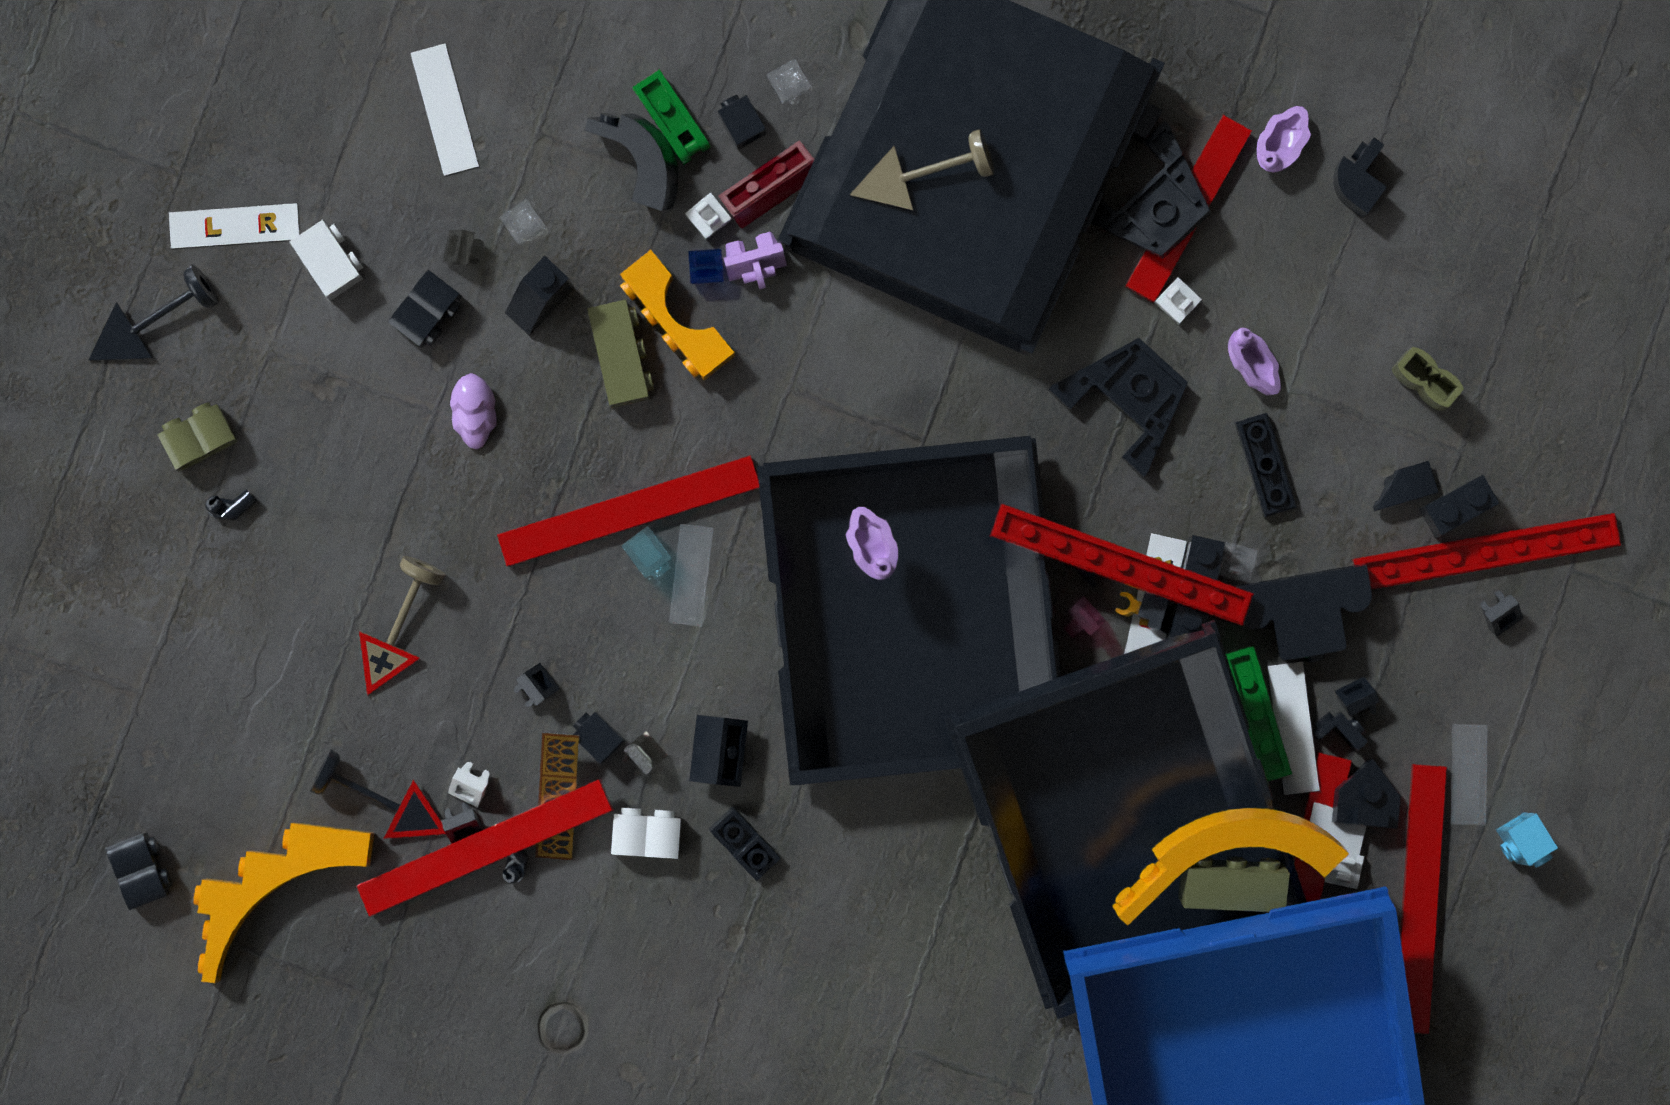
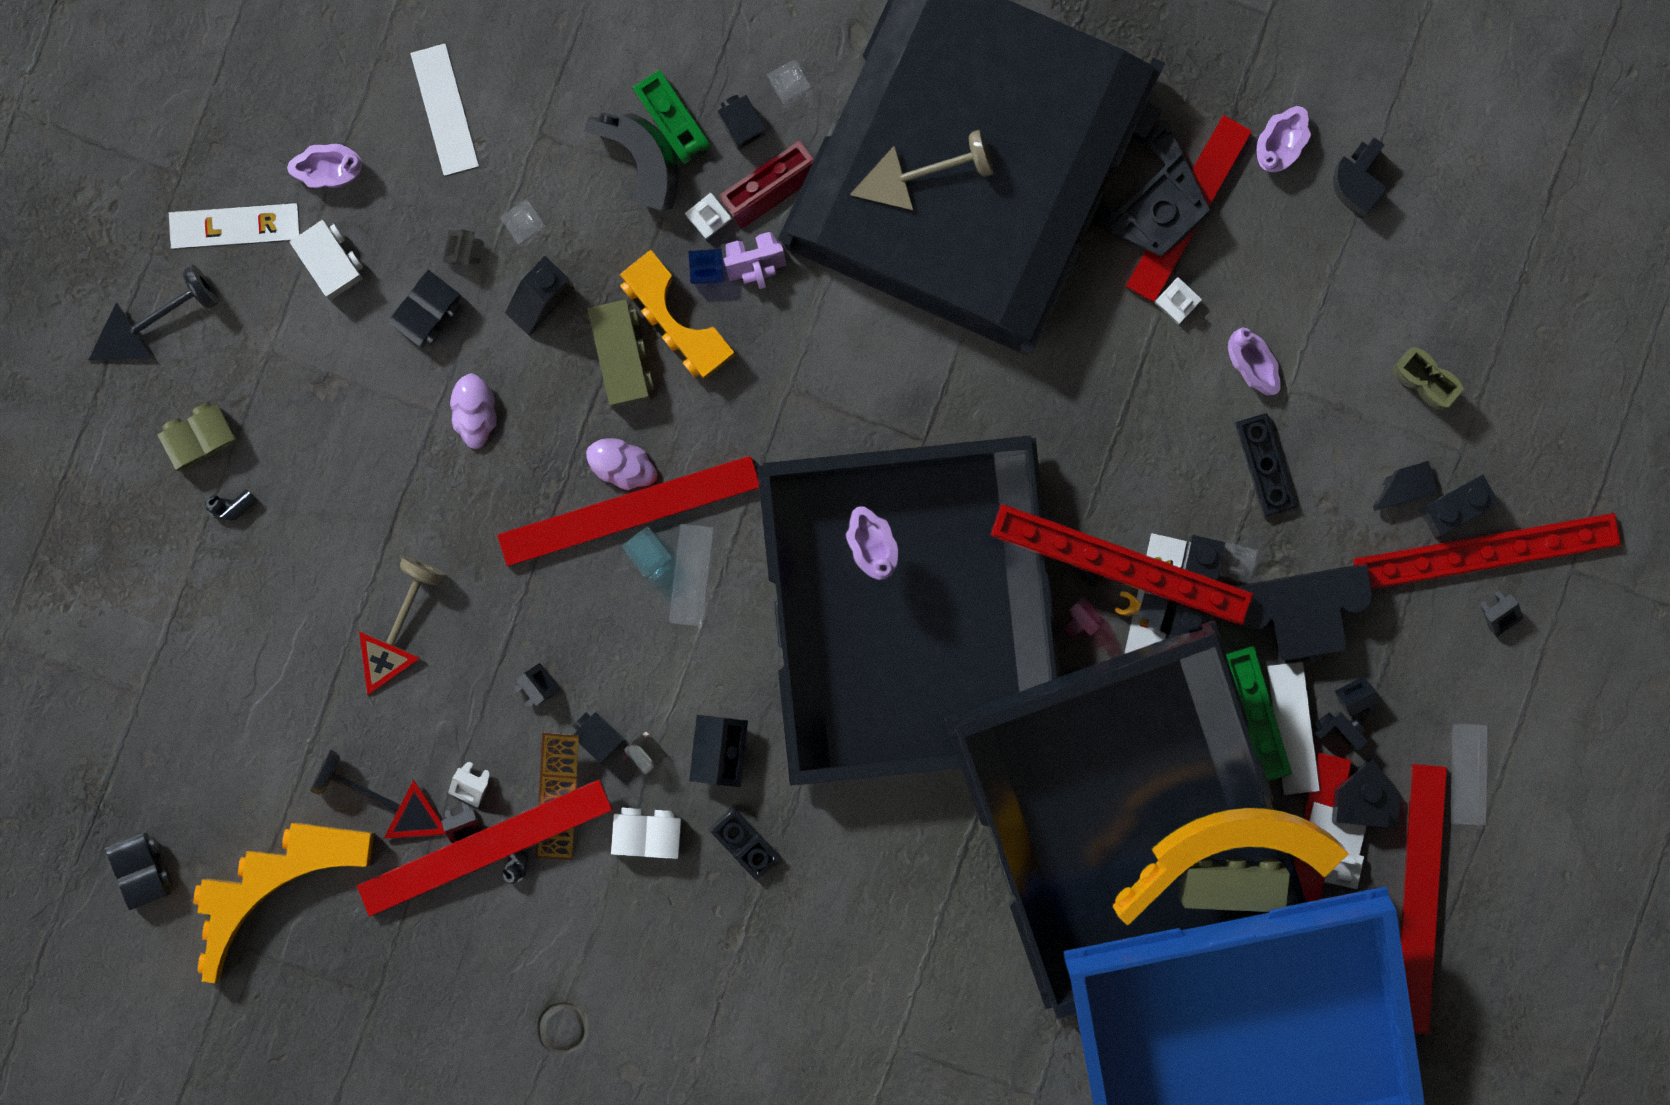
black wing [1048,338,1188,477] -> none
medium azure brick [1496,812,1558,868] -> none
none -> lavender arm [287,144,362,188]
none -> lavender arm [586,438,658,491]

